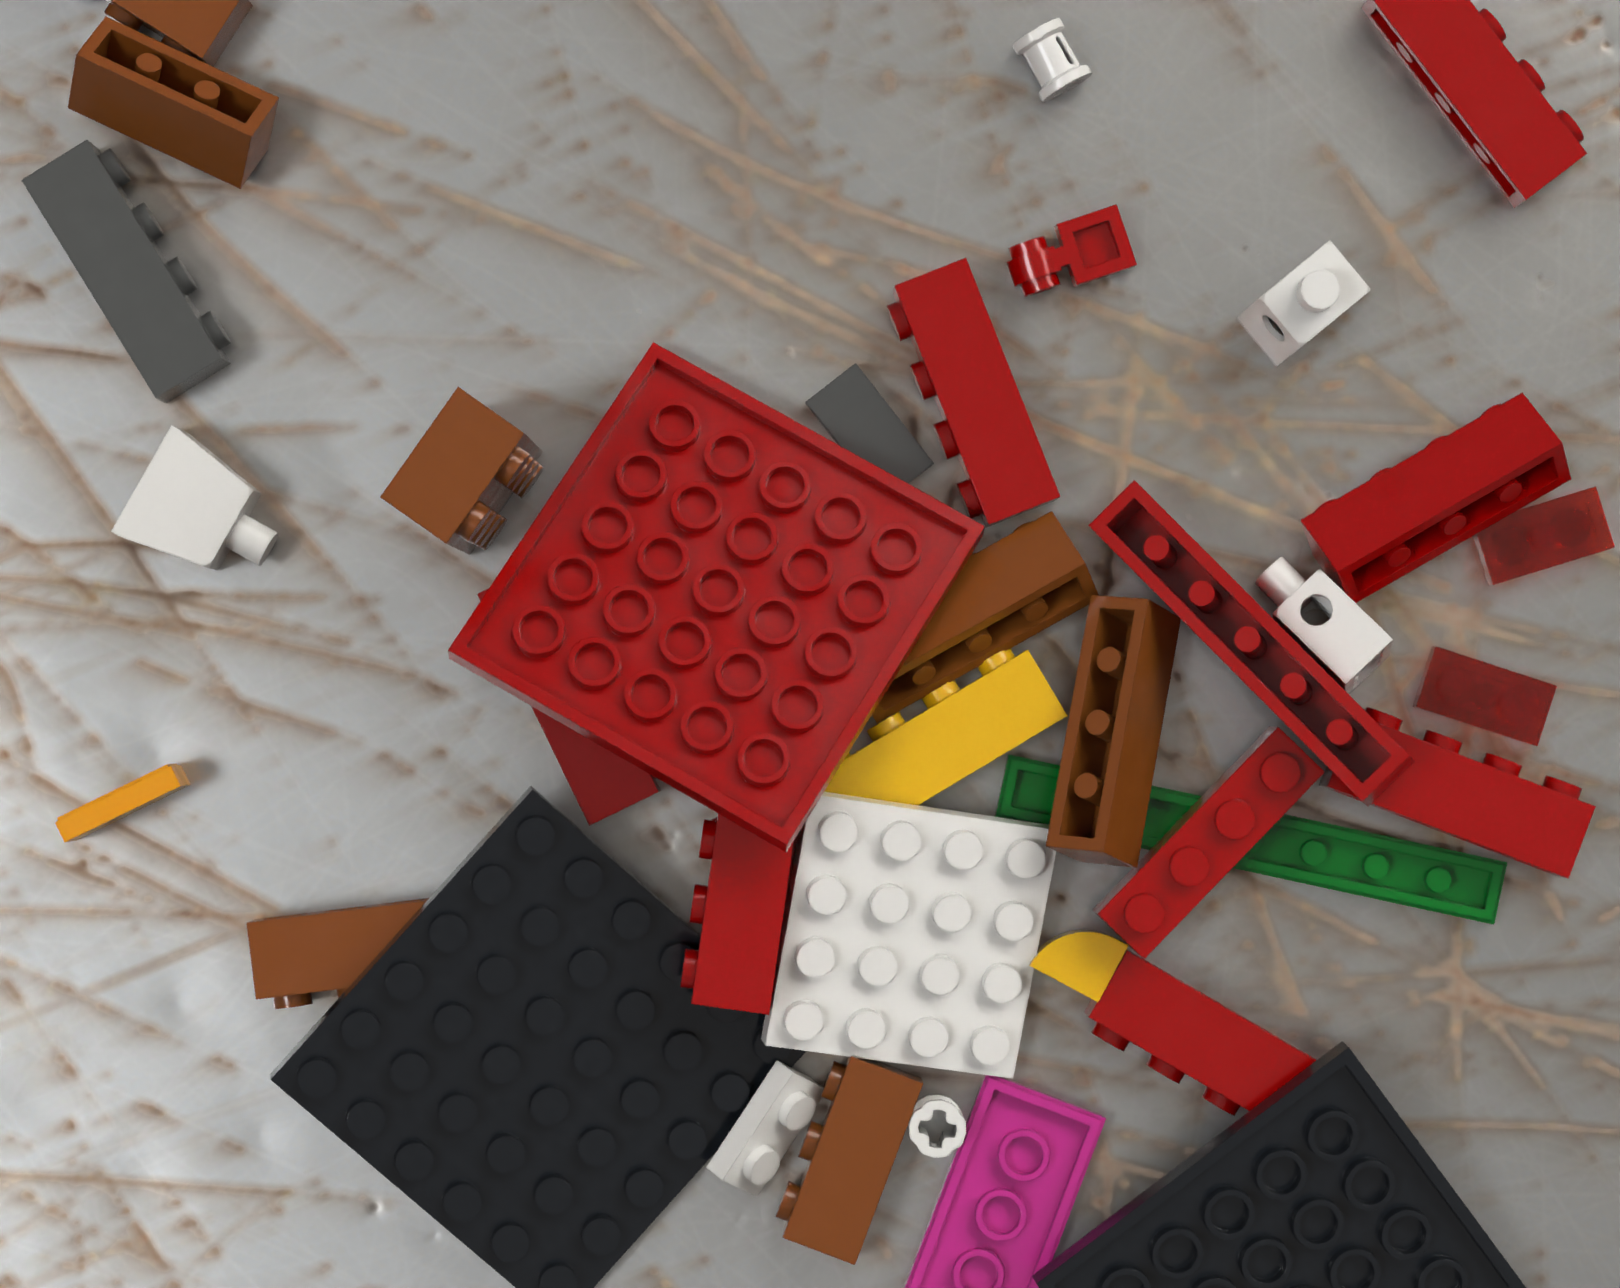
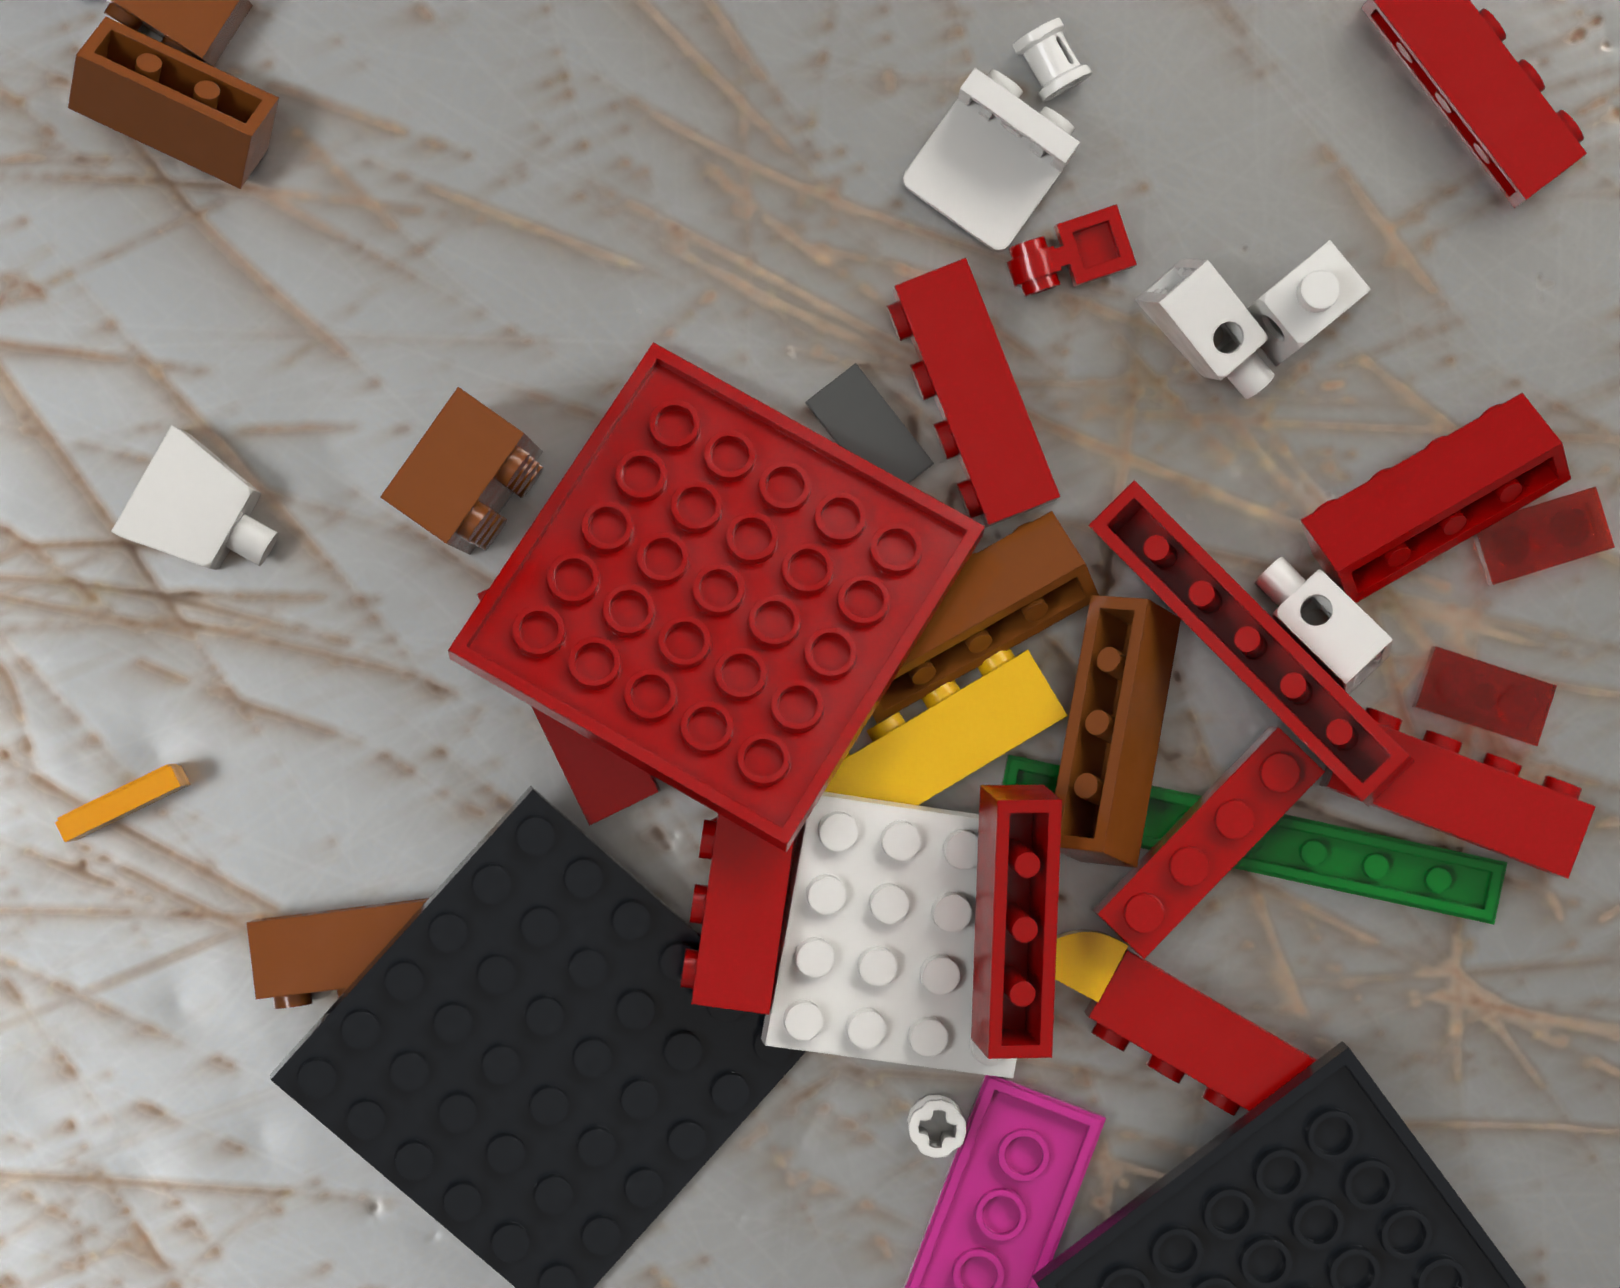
dark grey brick [21,140,231,403] -> none
white plate [706,1060,823,1197] -> none
dark orange brick [775,1056,923,1265] -> none
none -> white bracket [903,68,1080,251]
none -> red brick [971,785,1062,1059]
none -> white torso [1135,258,1275,399]

